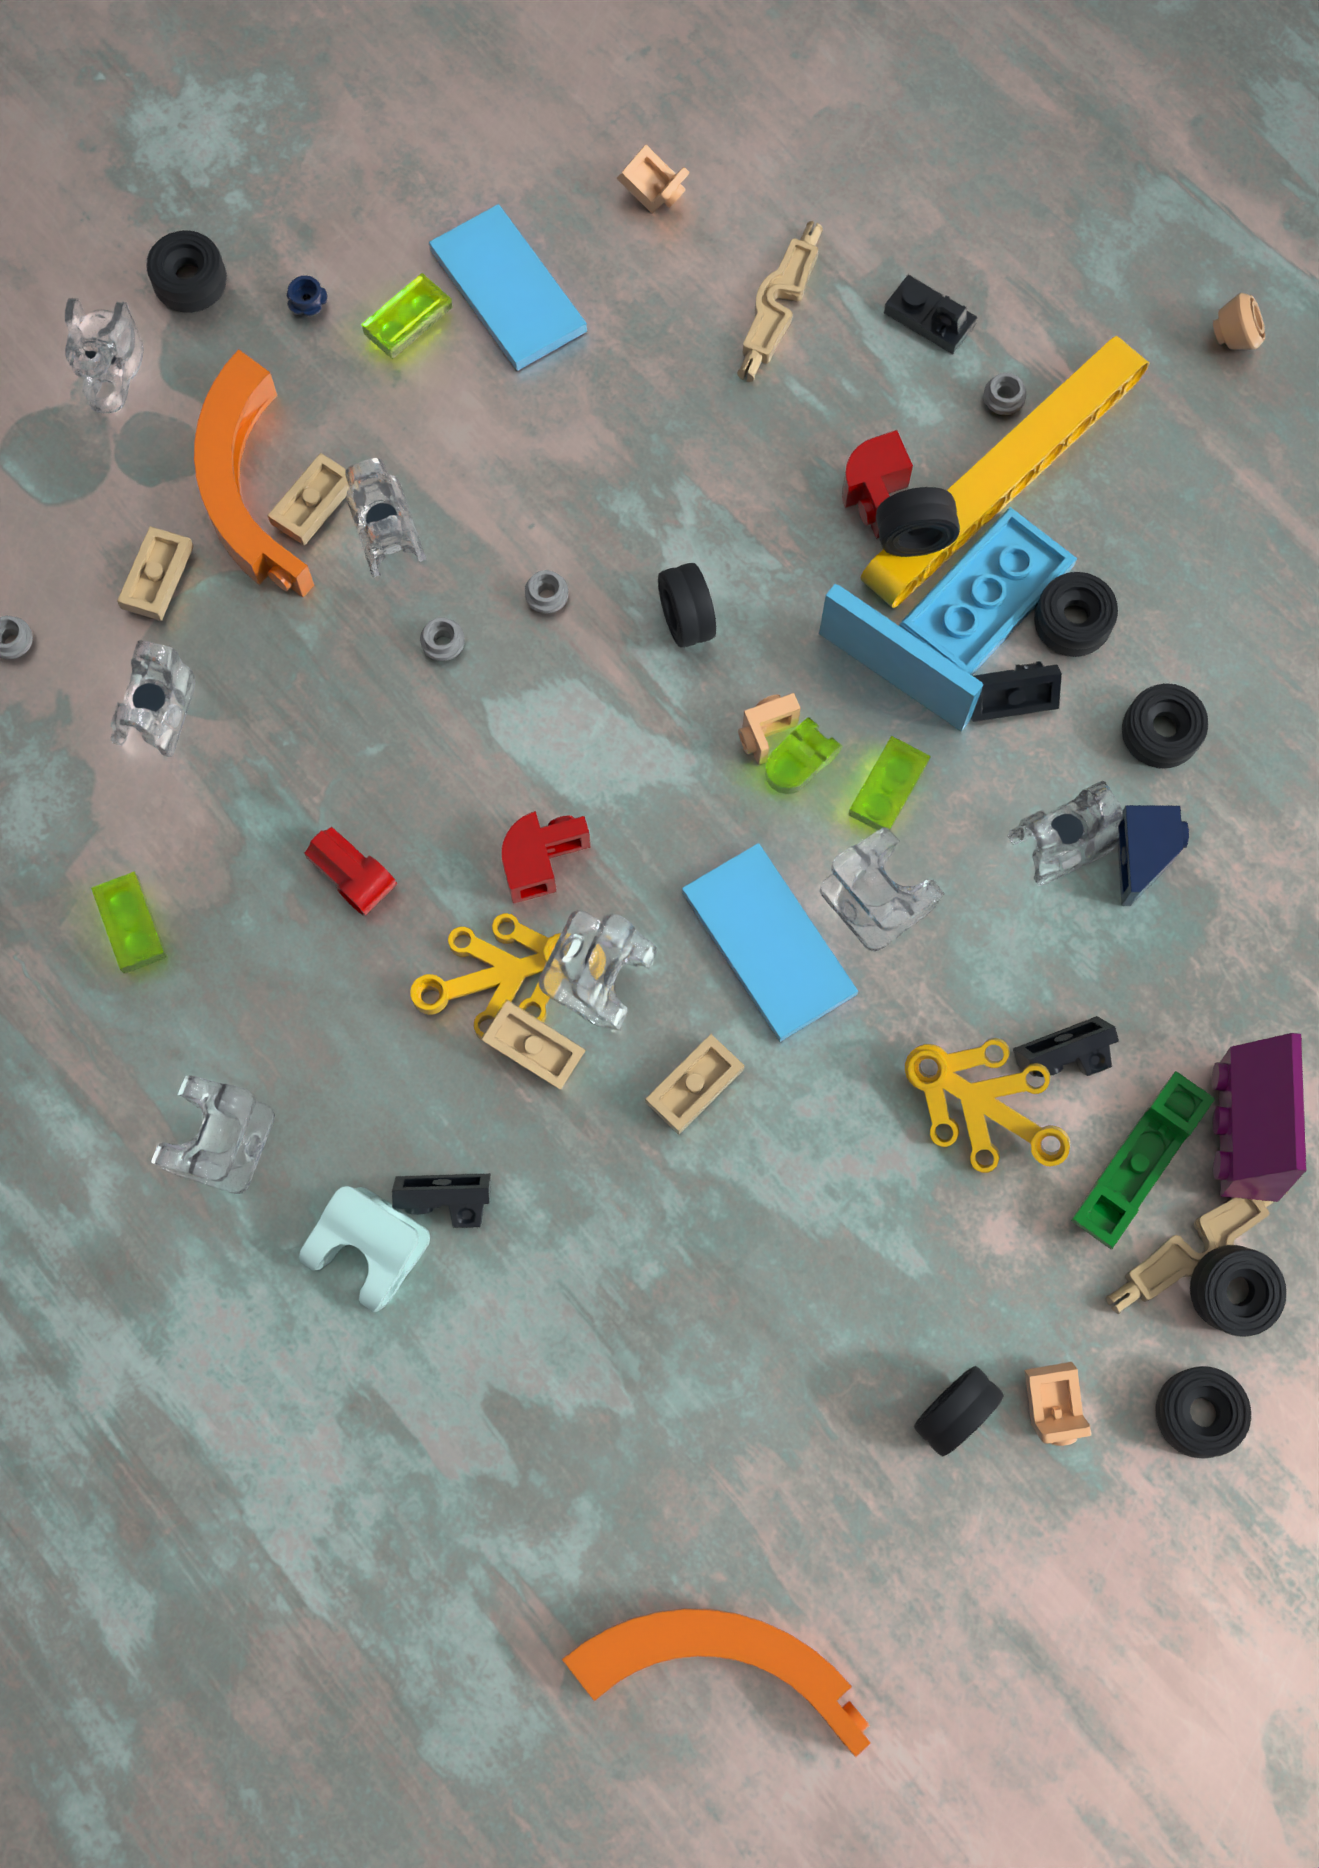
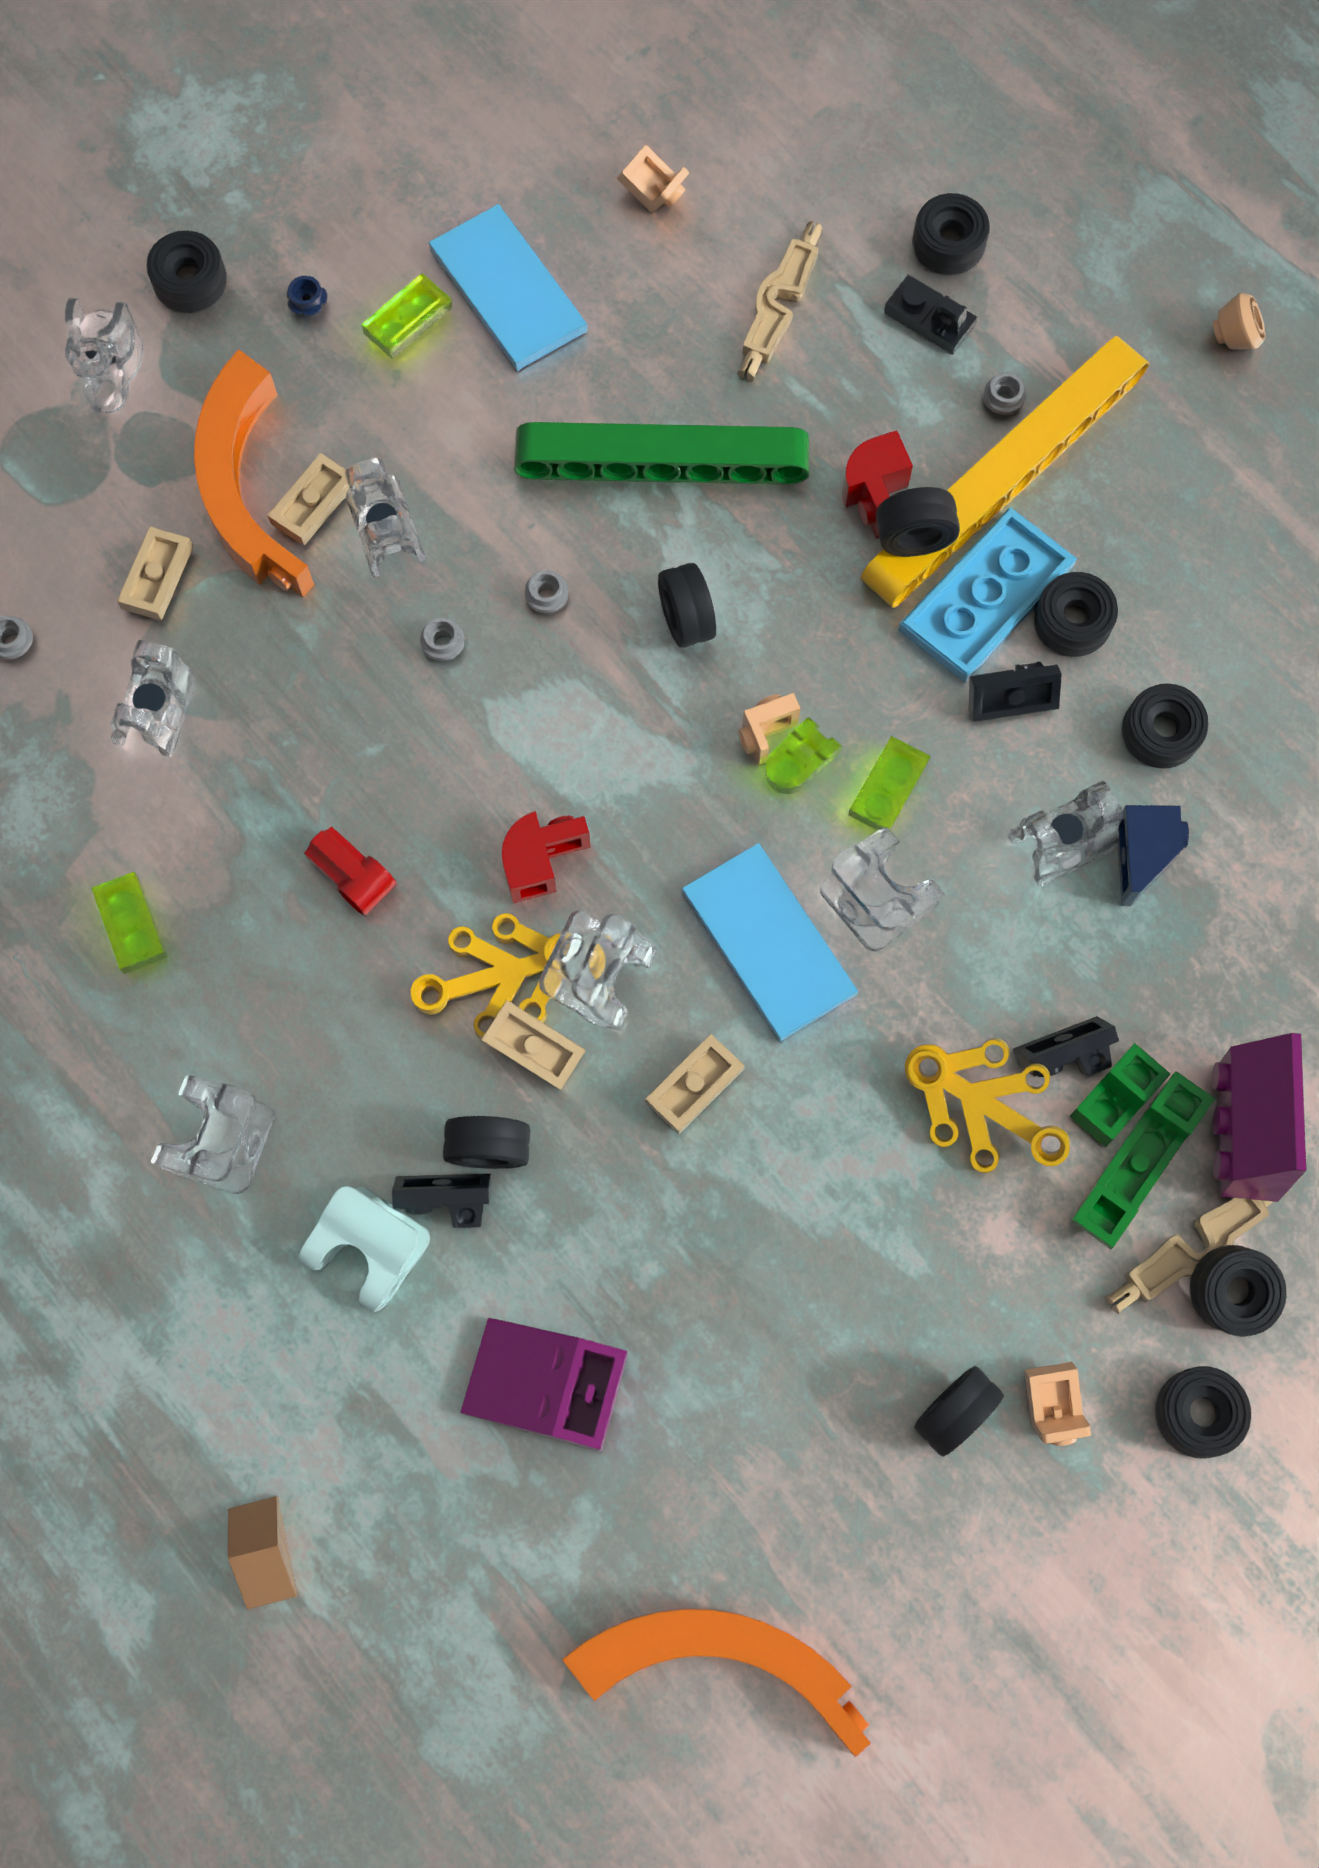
medium azure tile [819,584,983,732] -> none
none -> medium nougat slope [228,1496,298,1610]
none -> black tyre [443,1116,530,1169]
none -> magenta slope [460,1317,628,1453]
none -> green beam [514,422,809,485]
none -> black tyre [912,193,990,275]
none -> green slope [1070,1043,1171,1148]

